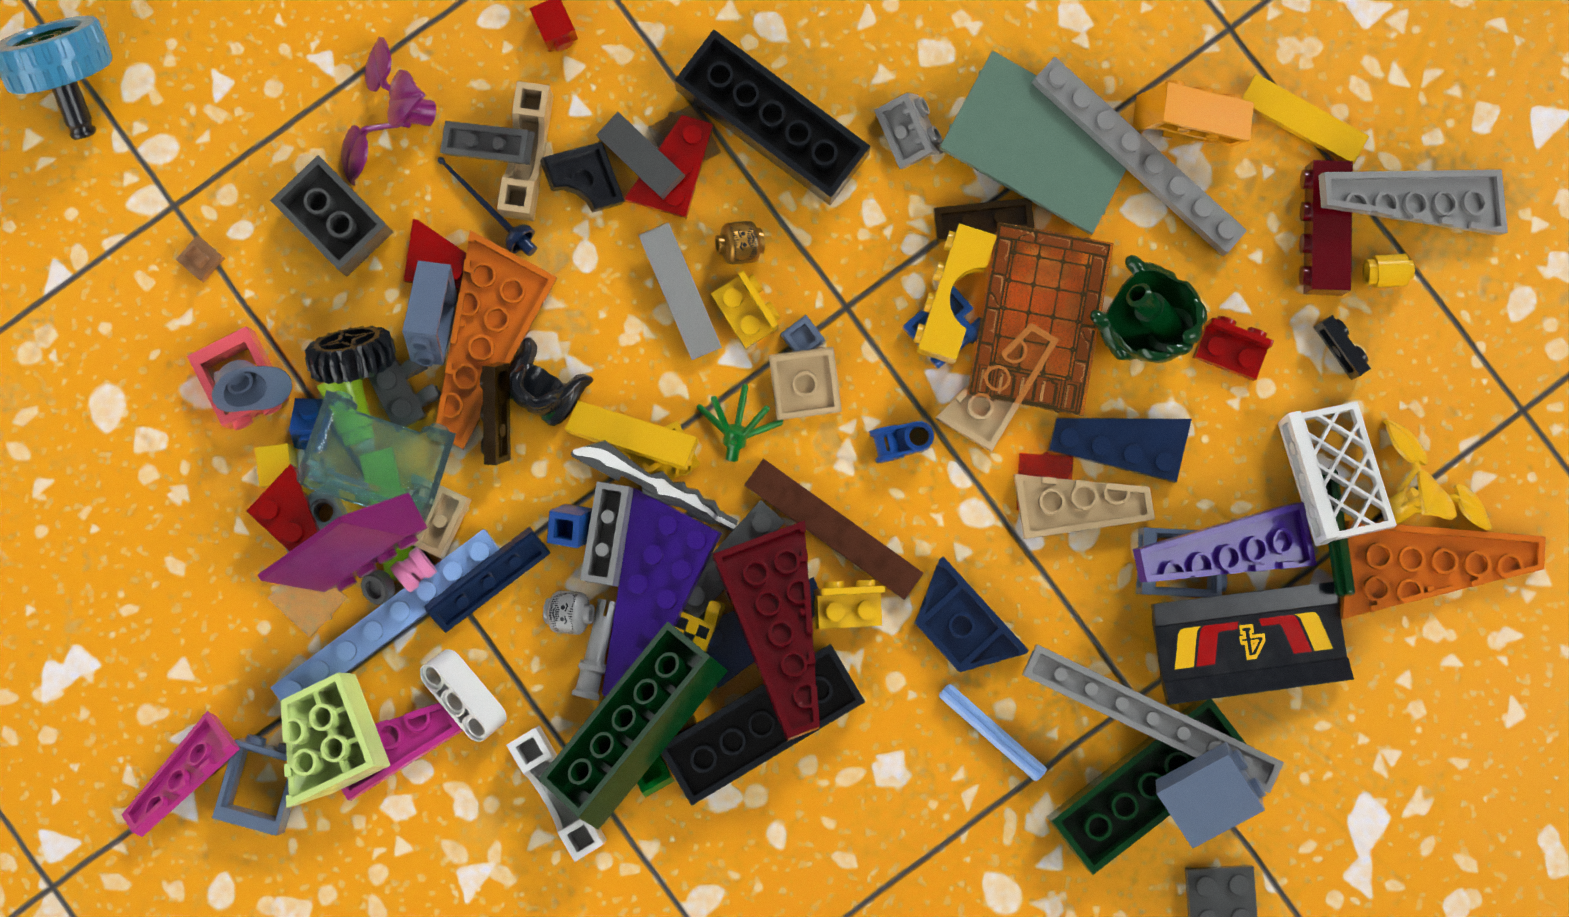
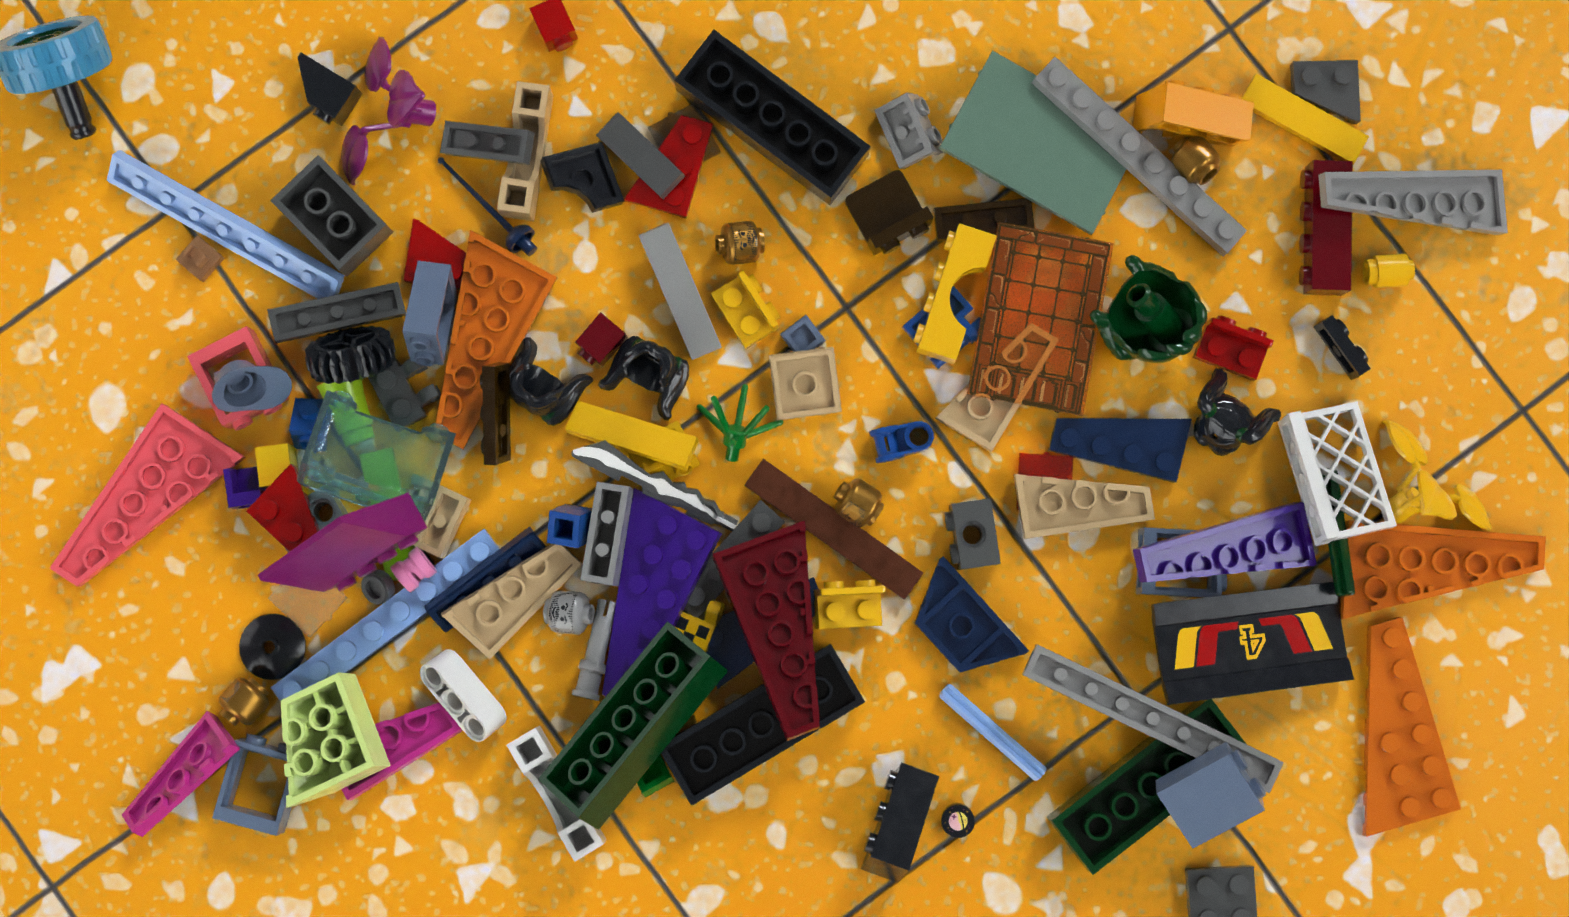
none -> coral wing [50,403,246,587]
none -> light blue plate [106,150,345,299]
none -> pearl gold head [219,676,269,726]
none -> dark purple panel [223,466,266,510]
none -> black dish [239,614,306,680]
none -> dark grey plate [267,282,406,344]
none -> black slope [297,52,362,126]
none -> tan wing [441,544,582,659]
none -> dark red brick [575,312,628,367]
none -> black hair [598,336,689,421]
none -> pearl gold head [833,478,884,527]
none -> dark brown bracket [845,170,934,255]
none -> black wedge [861,762,939,883]
none -> tile [941,803,975,838]
none -> dark grey brick [944,498,1001,570]
none -> pearl gold head [1171,136,1220,185]
none -> black hair [1193,368,1281,456]
none -> dark grey wing [1290,60,1361,124]
none -> orange wing [1362,617,1461,837]

